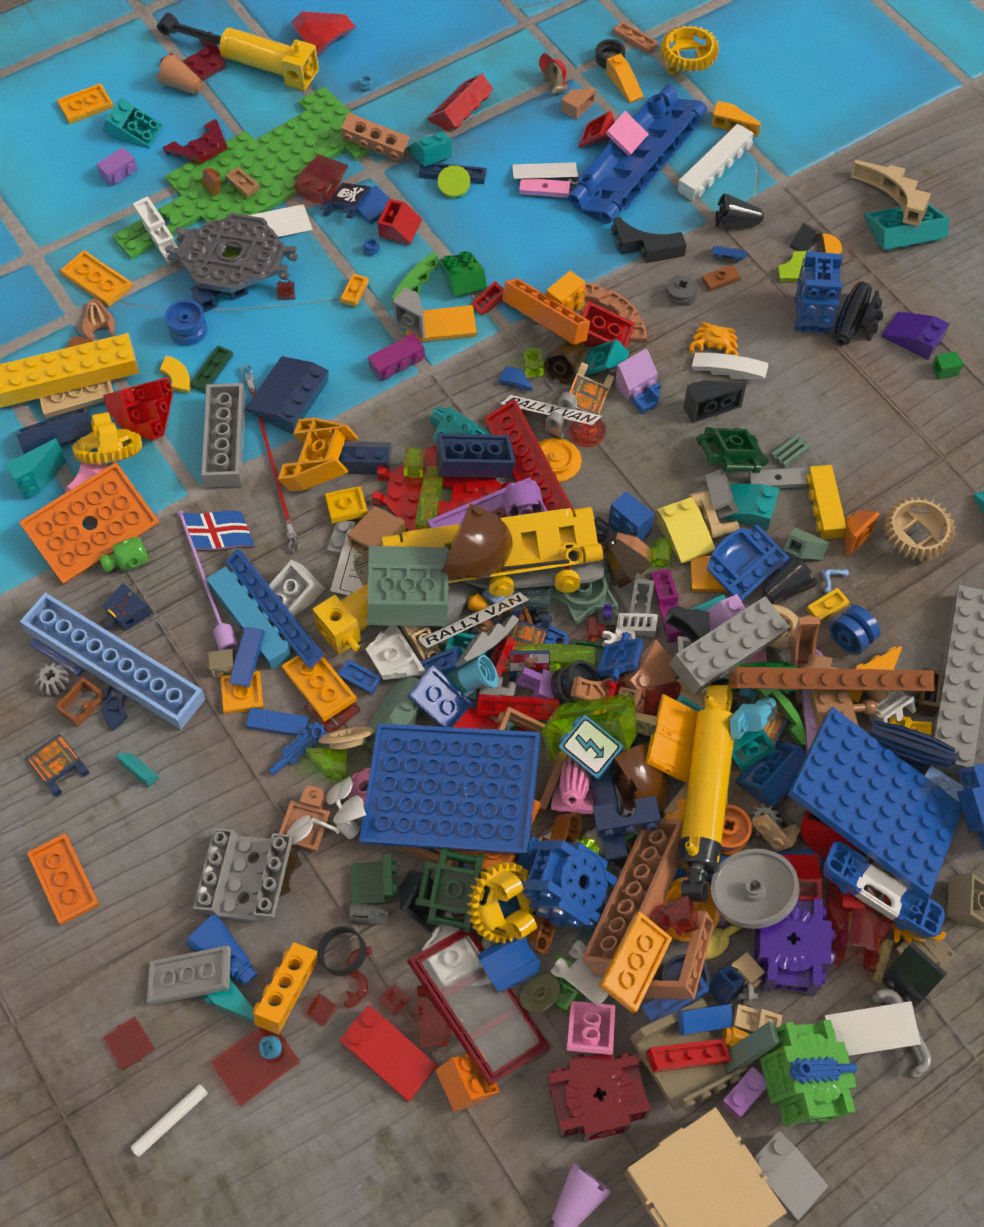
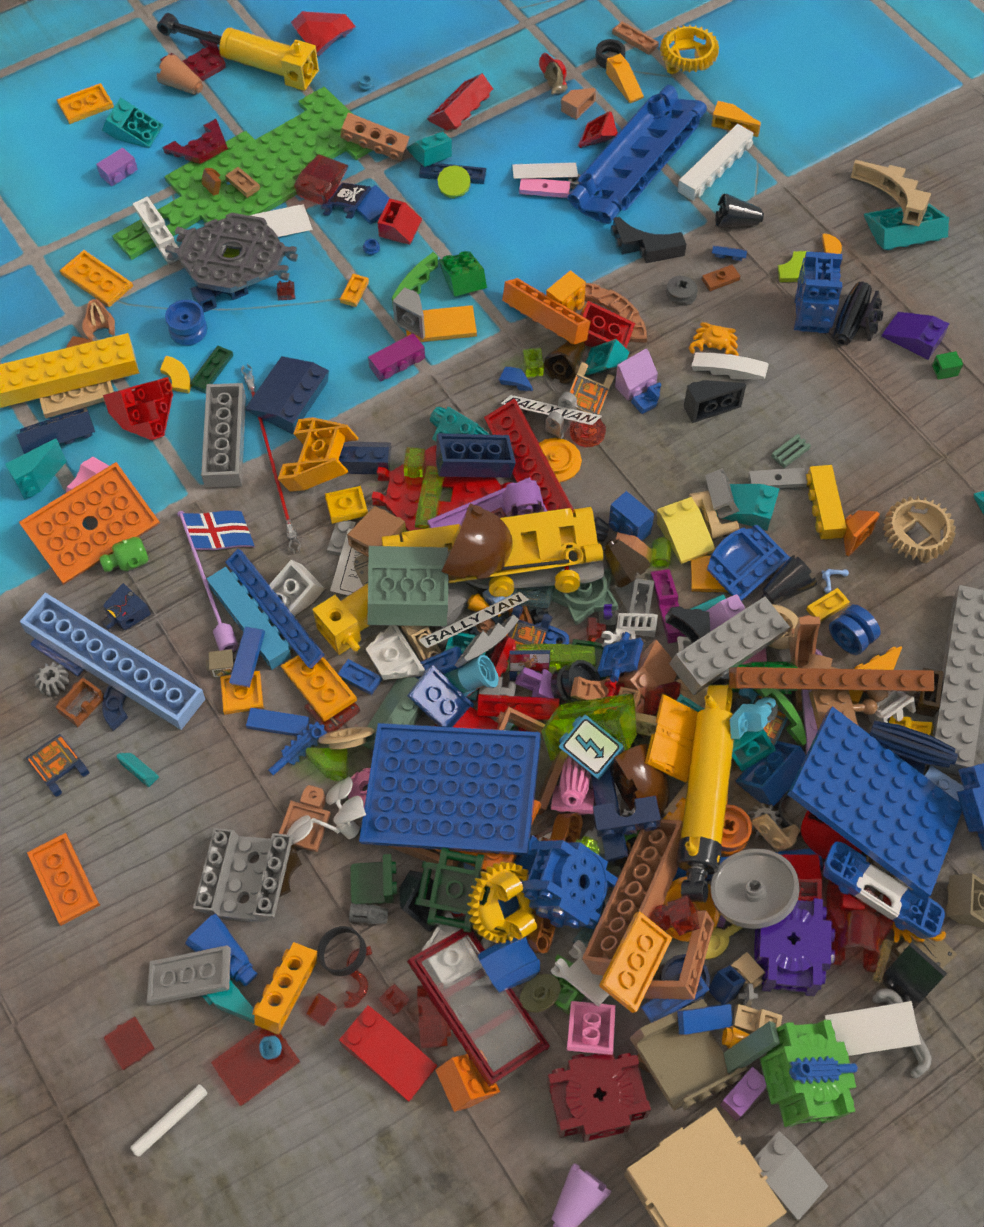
yellow piece [72,412,142,465] -> none
red slope [470,281,504,316] -> none
bright pink tile [605,111,648,156] -> none
red plate [646,1039,732,1073] -> none
dark green brick [696,427,769,473] -> none
sand green slope [783,527,830,560] -> none
black slope [790,223,824,251] -> none

